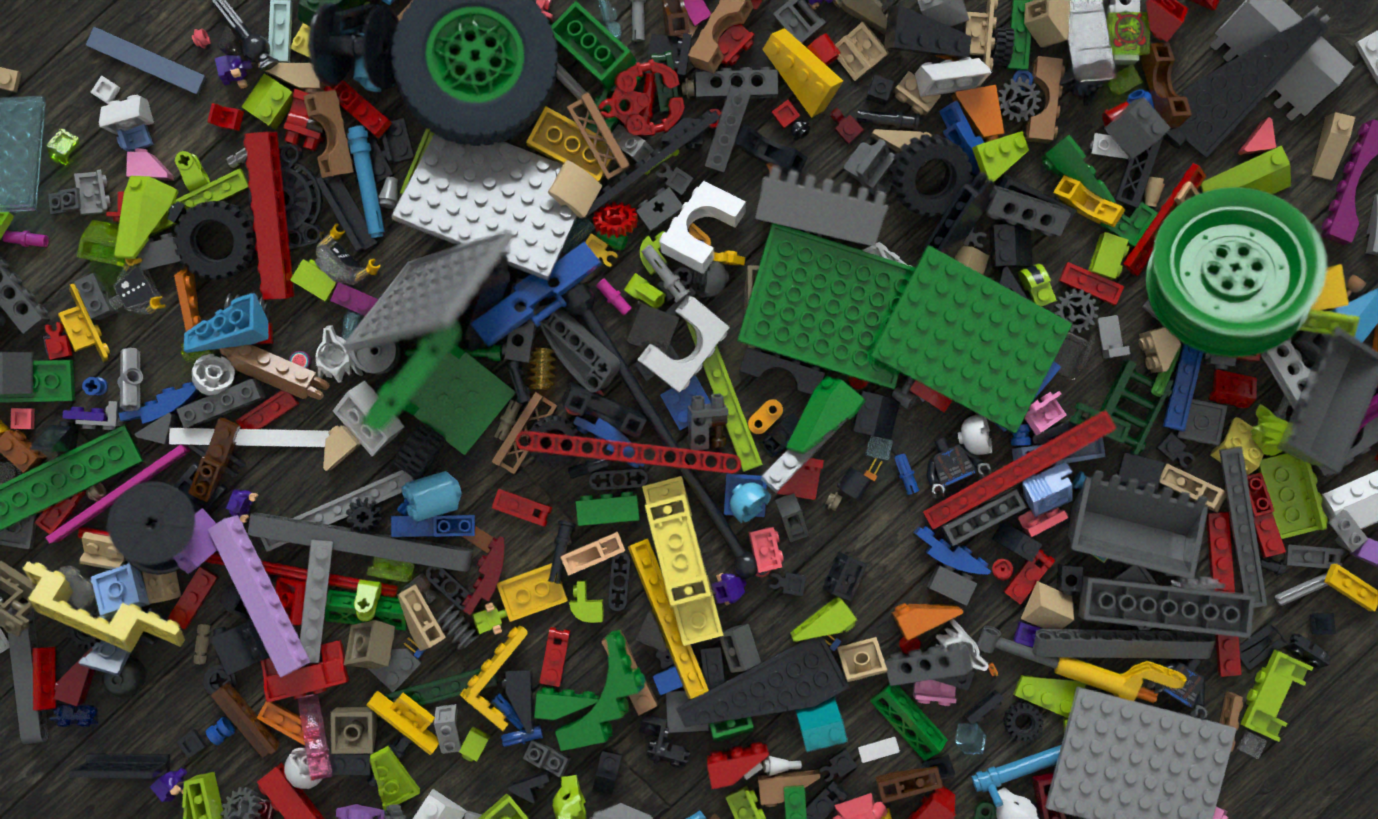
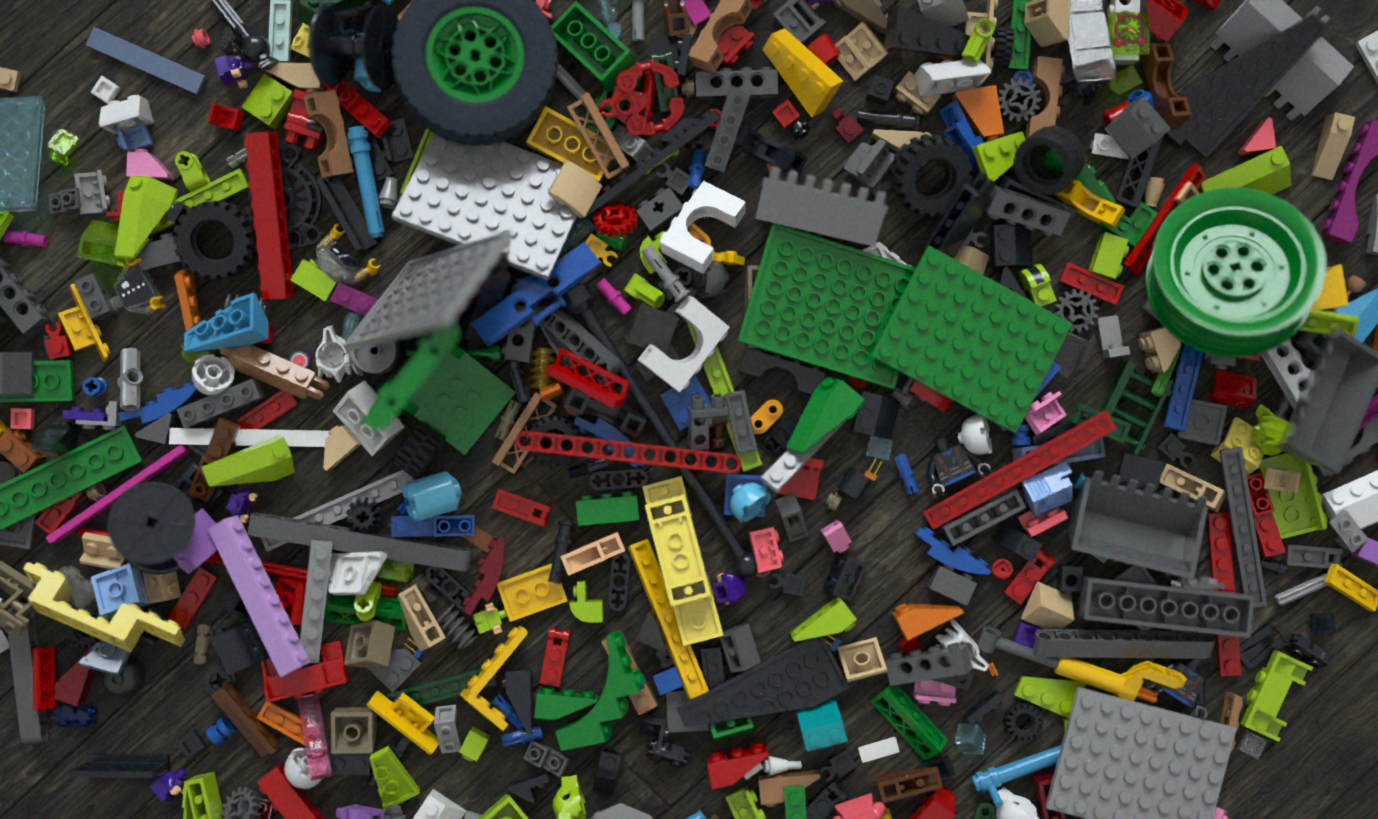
none -> lime wedge [201,435,295,486]
none -> white wing [328,552,387,595]
none -> orange slope [540,381,566,401]
none -> red fence [545,348,631,408]
none -> blue axle [688,149,706,189]
none -> dark grey tile [725,390,758,454]
none -> bright pink slope [820,520,852,553]
none -> lime piece [962,18,994,63]
none -> black tyre [1013,126,1085,195]
none -> tan bracket [1264,468,1300,493]

